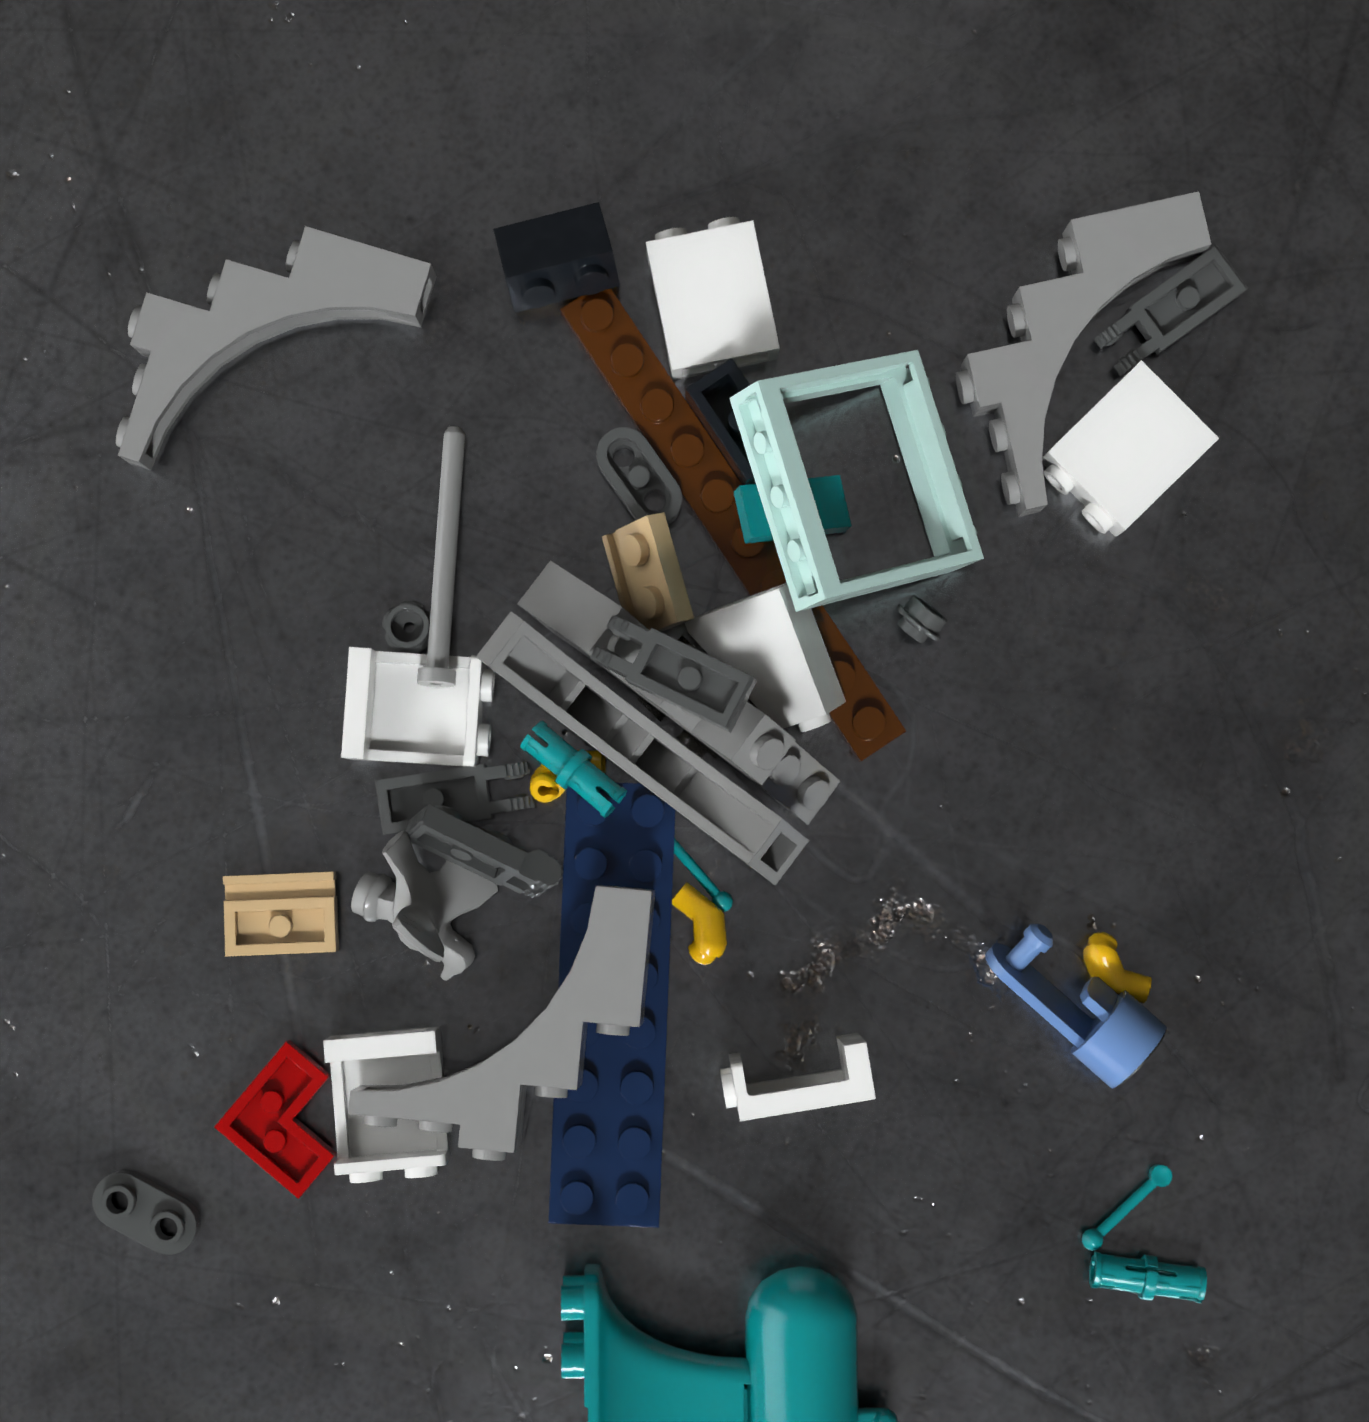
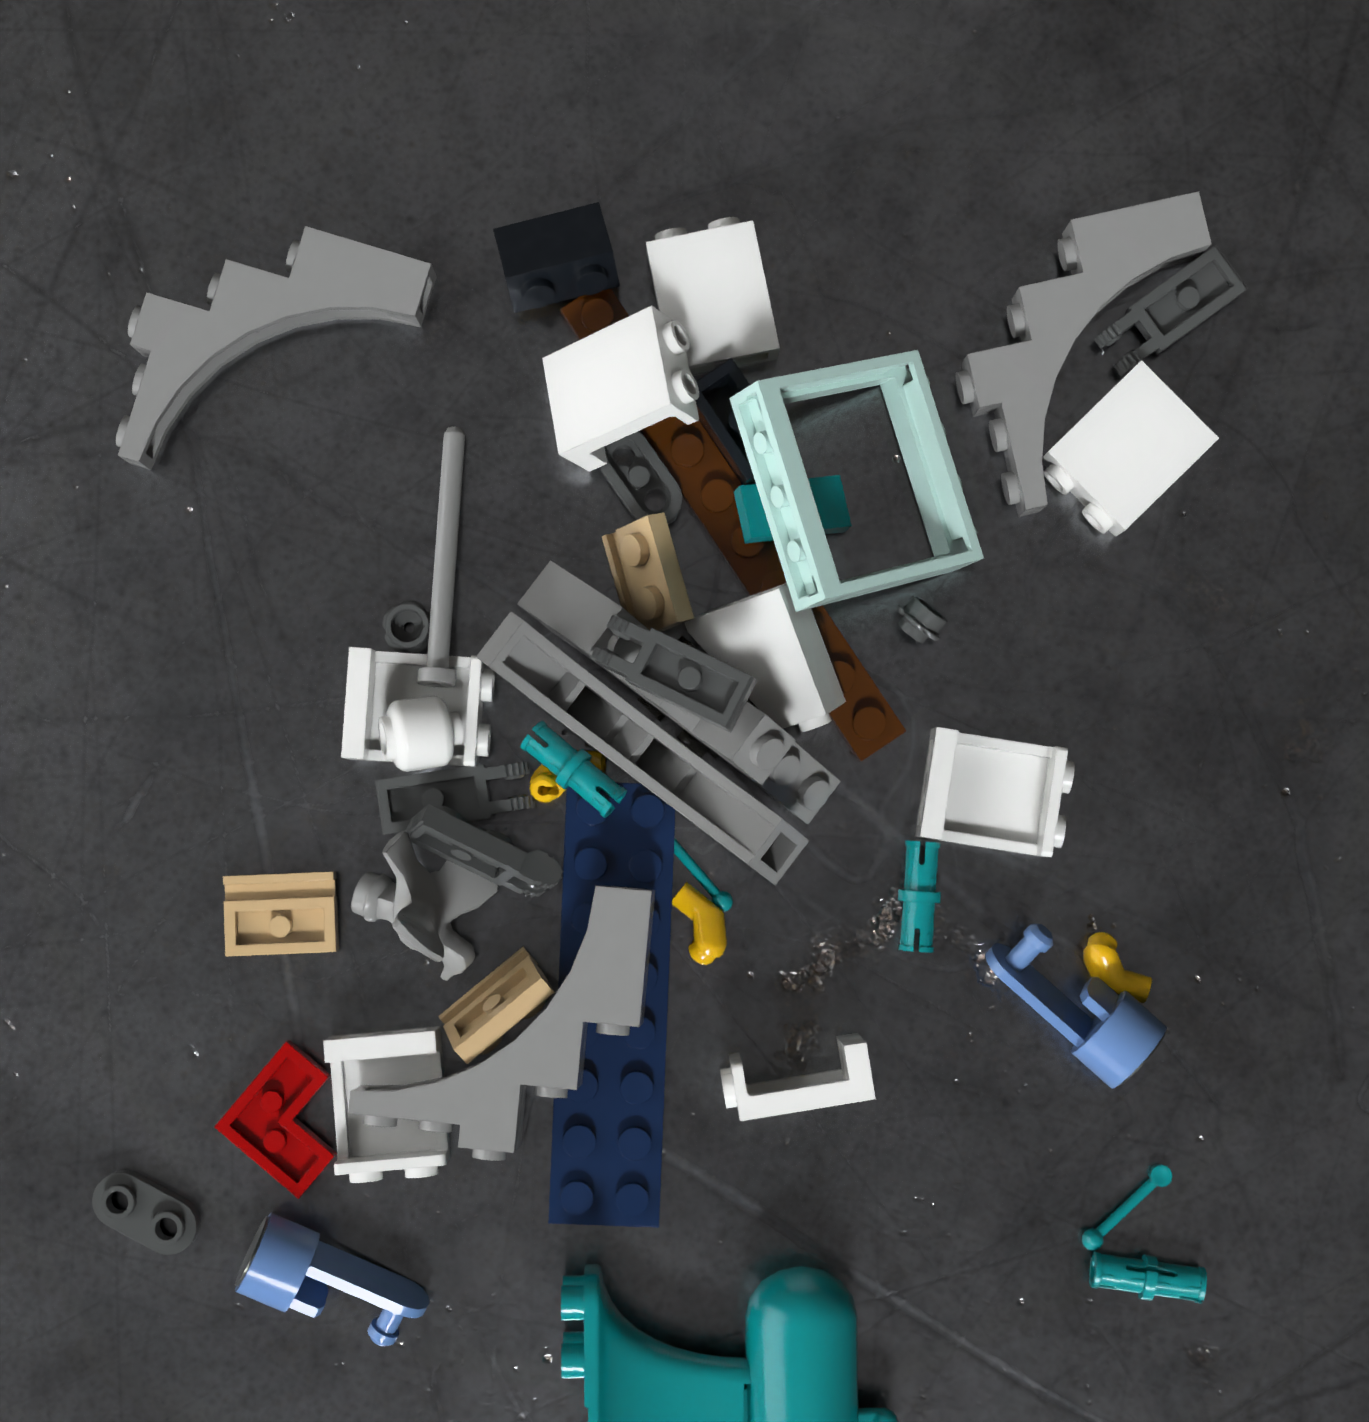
none -> medium blue piece [235,1212,430,1346]
none -> white head [378,695,463,772]
none -> tan plate [438,946,555,1064]
none -> white panel [542,305,699,472]
none -> teal pin [898,840,941,953]
none -> white panel [914,727,1075,857]

